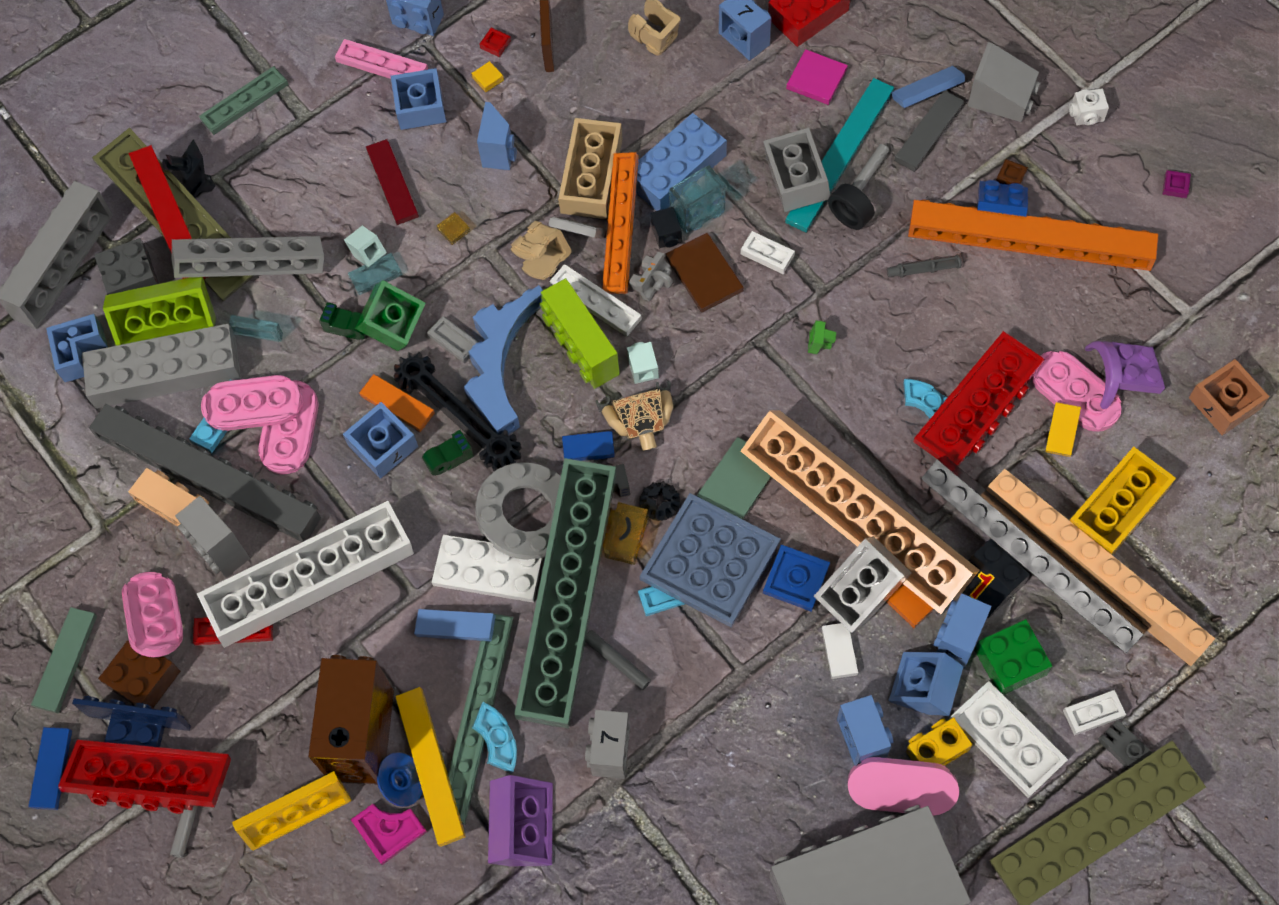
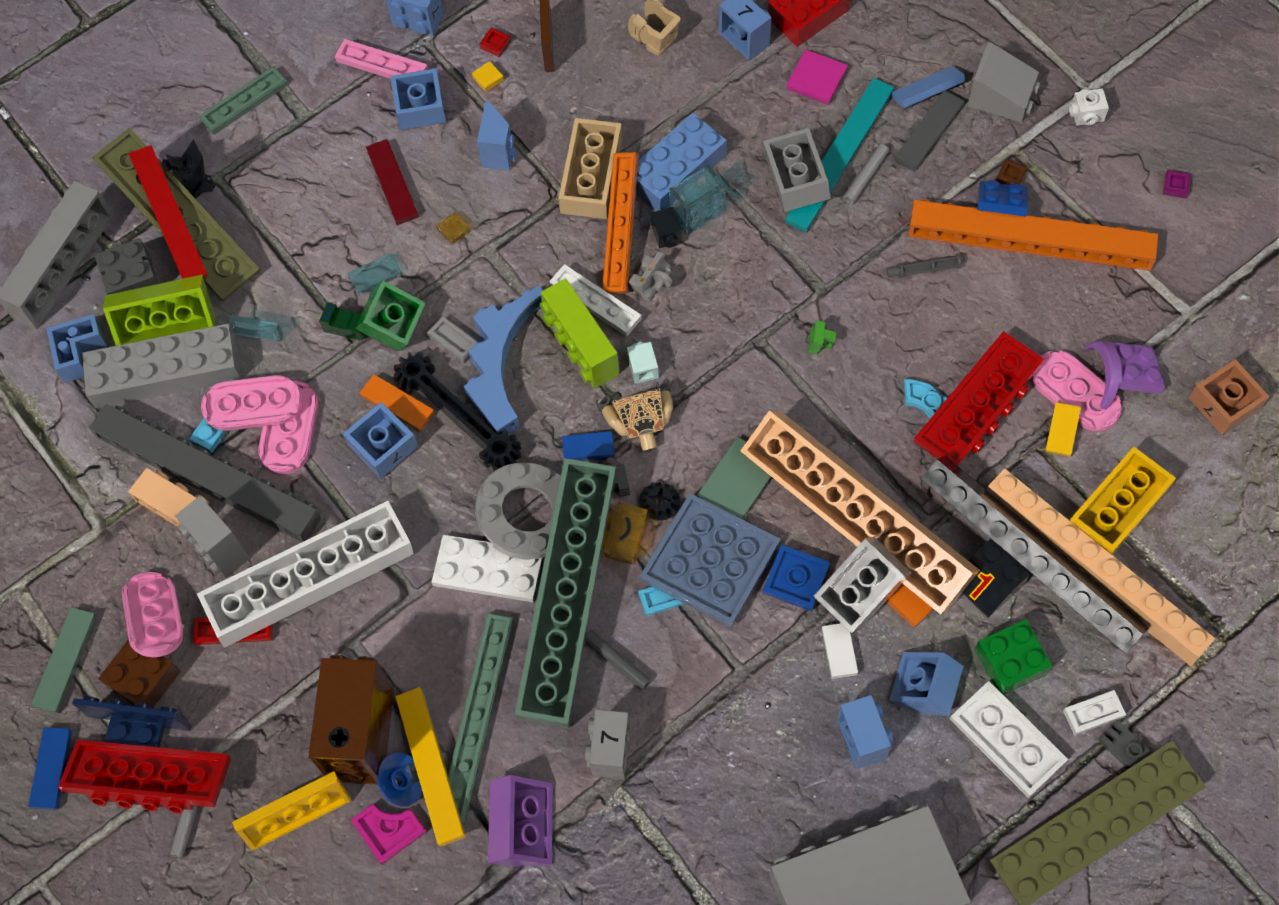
light grey brick [172,236,324,278] -> none
light aqua brick [344,226,387,267] -> none
medium blue tile [414,609,496,641] -> none
dark green leg [422,430,474,476] -> none
medium azure tile [472,702,517,773] -> none
tan piece [511,221,571,280] -> none
light grey tile [548,217,606,238] -> none
reddish brown tile [665,233,744,313] -> none
white plate [740,231,795,274] -> none
black tyre [828,183,875,230] -> none
bright pink tile [848,757,959,816] -> none
yellow brick [906,717,972,766] -> none
medium blue brick [933,593,992,669] -> none

